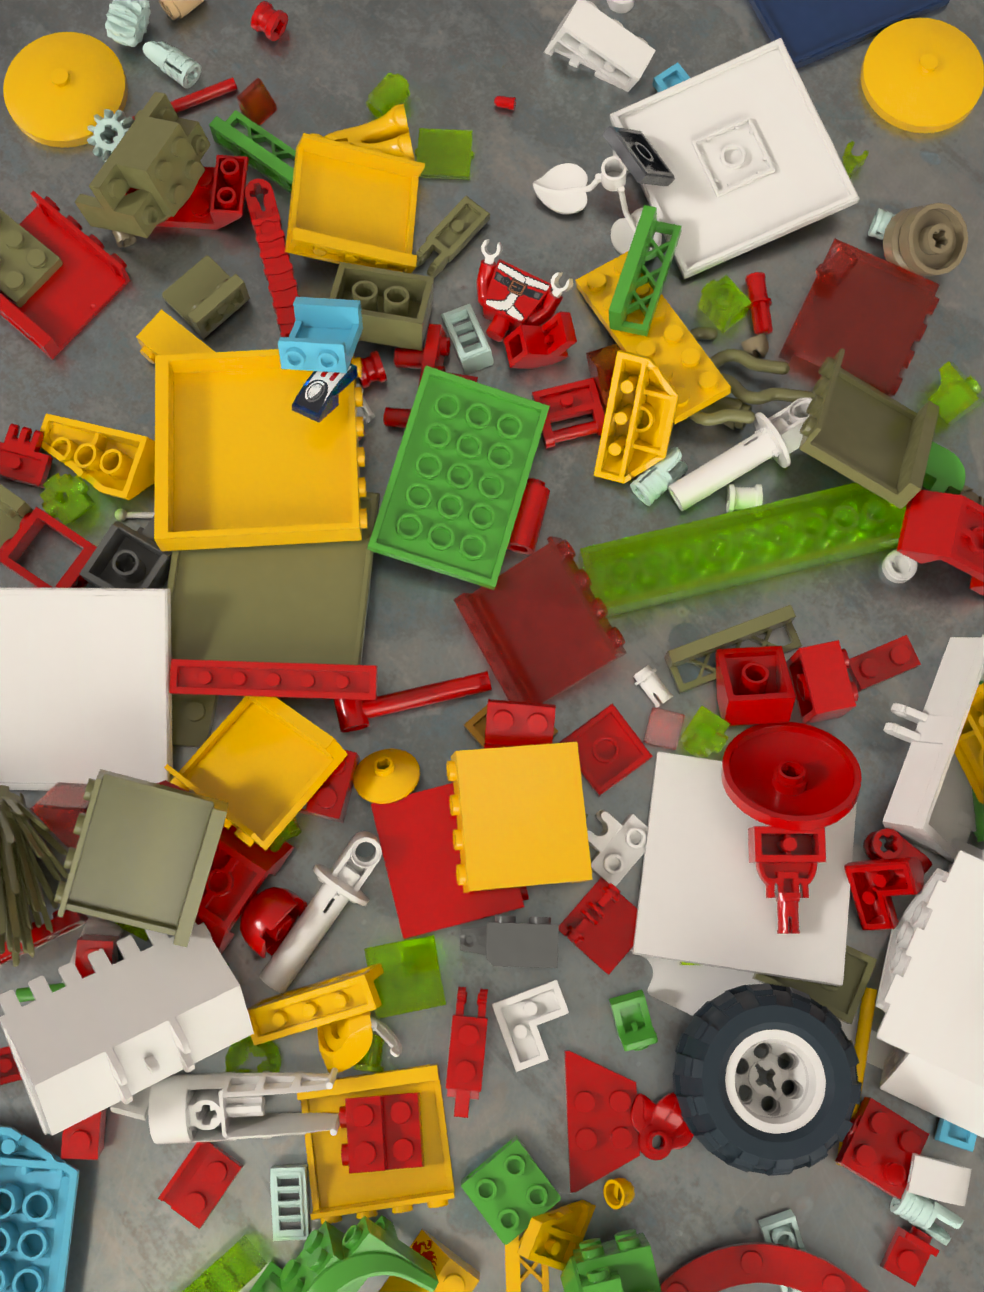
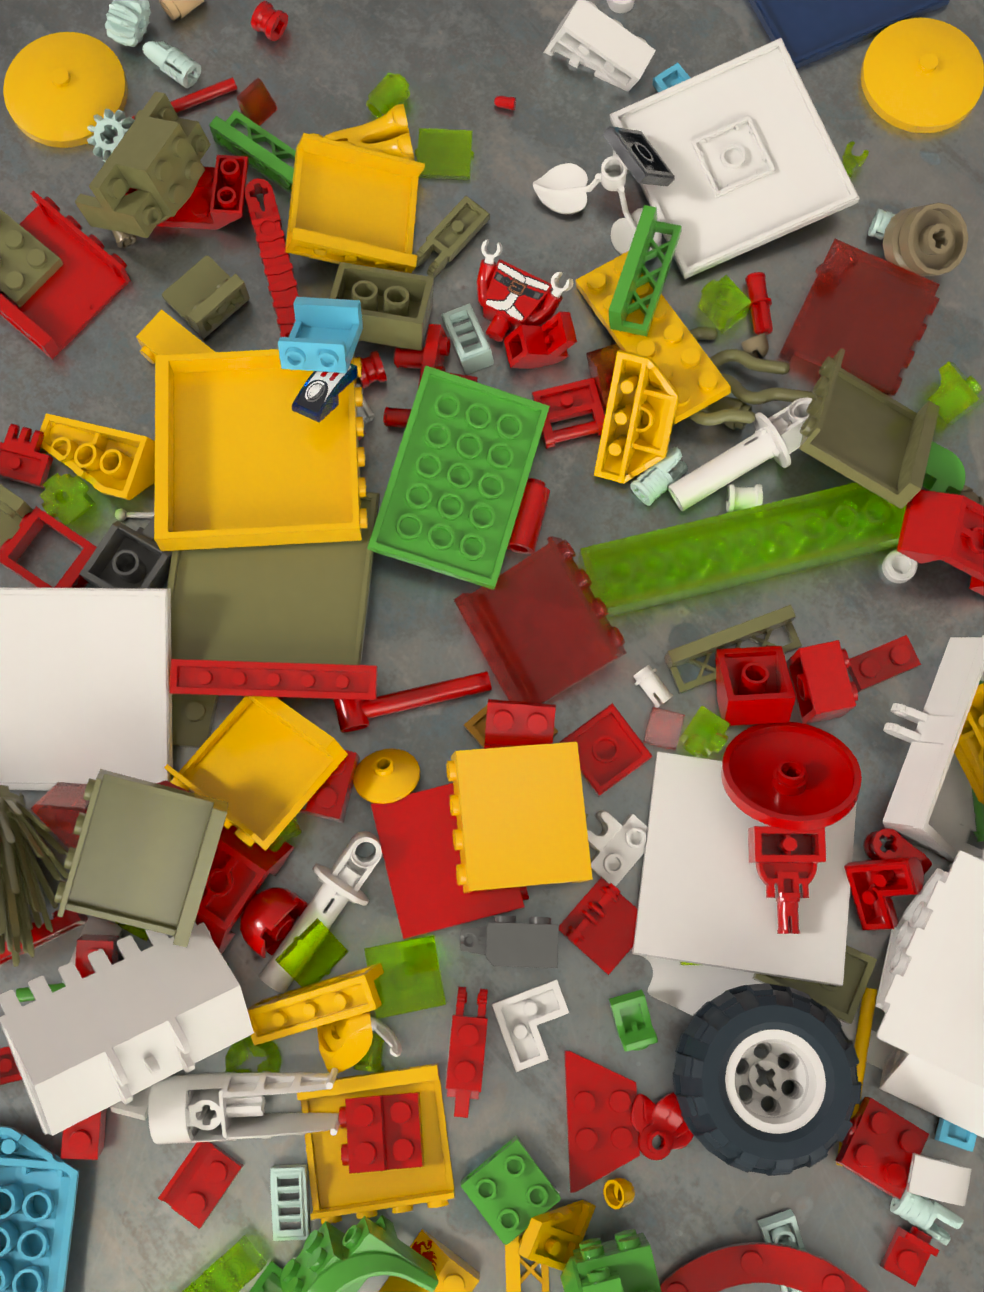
none -> clear neon green piece [275,918,349,987]

